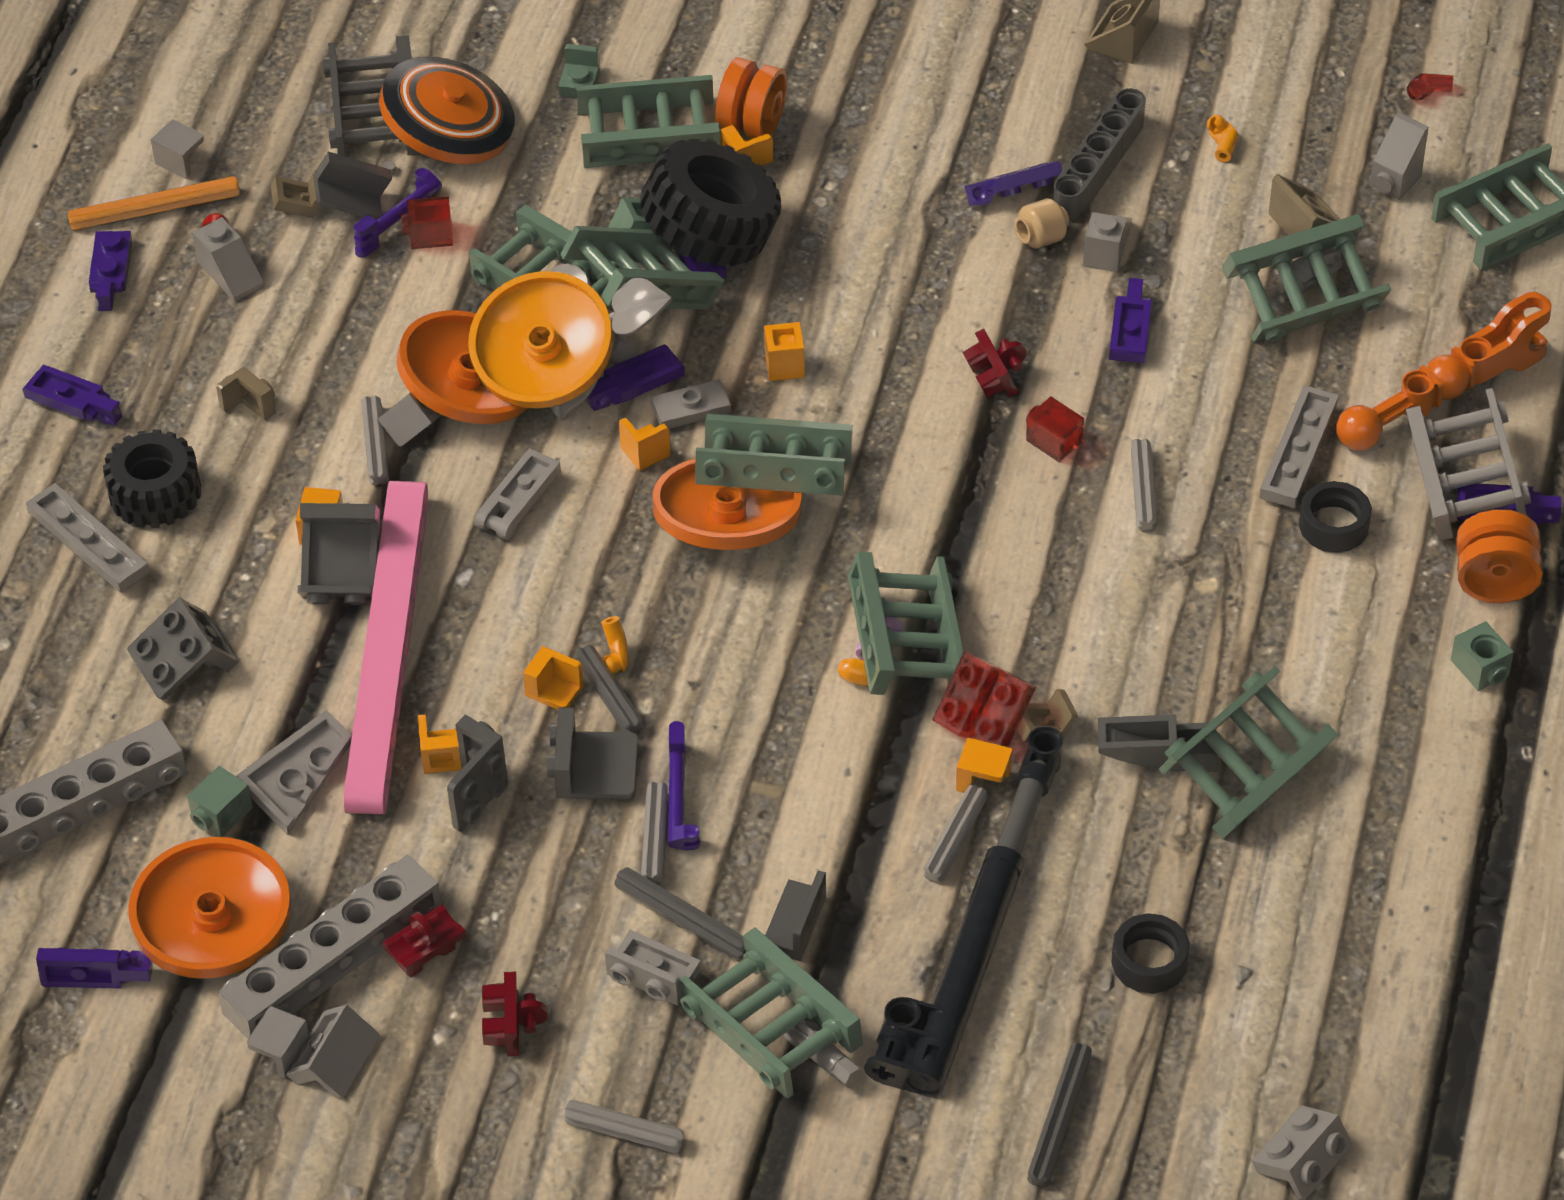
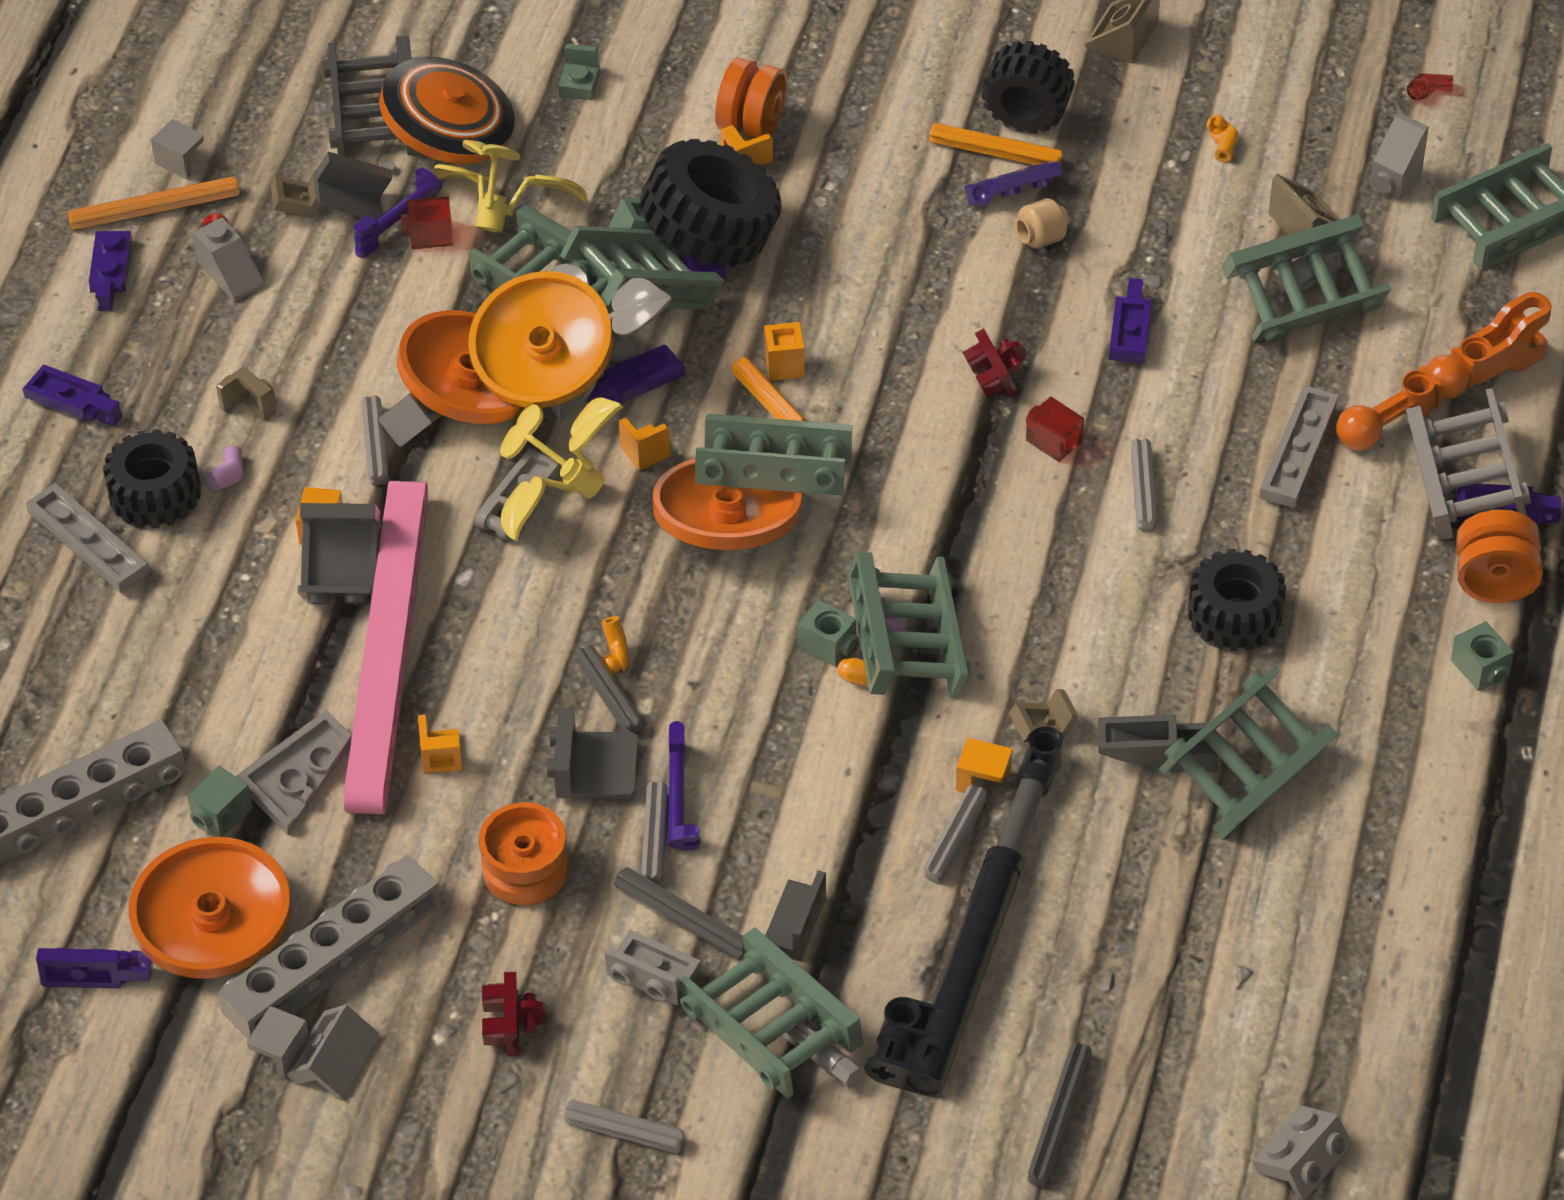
dark grey bracket [127,597,239,700] -> none
dark red hips [383,904,466,977] -> none
dark grey bracket [447,714,508,832] -> none
light orange panel [523,646,584,710] -> none
sand green fence [576,75,720,168] -> none
light grey plate [651,379,731,429] -> none
clear red slope [932,651,1037,747] -> none
dark grey beam [1053,88,1146,221] -> none
light grey slope [1083,212,1132,272] -> none
black tyre [1111,913,1190,994] -> none
black tyre [1299,481,1372,553] -> none
none -> lavender arm [205,446,243,491]
none -> light yellow plant [433,140,587,233]
none -> orange wheel [478,802,569,906]
none -> light yellow plant [500,398,623,542]
none -> light orange axle [732,357,806,421]
none -> sand green brick [797,599,859,667]
none -> light orange axle [929,123,1063,165]
none -> black tyre [981,41,1075,133]
none -> black tyre [1188,549,1286,651]

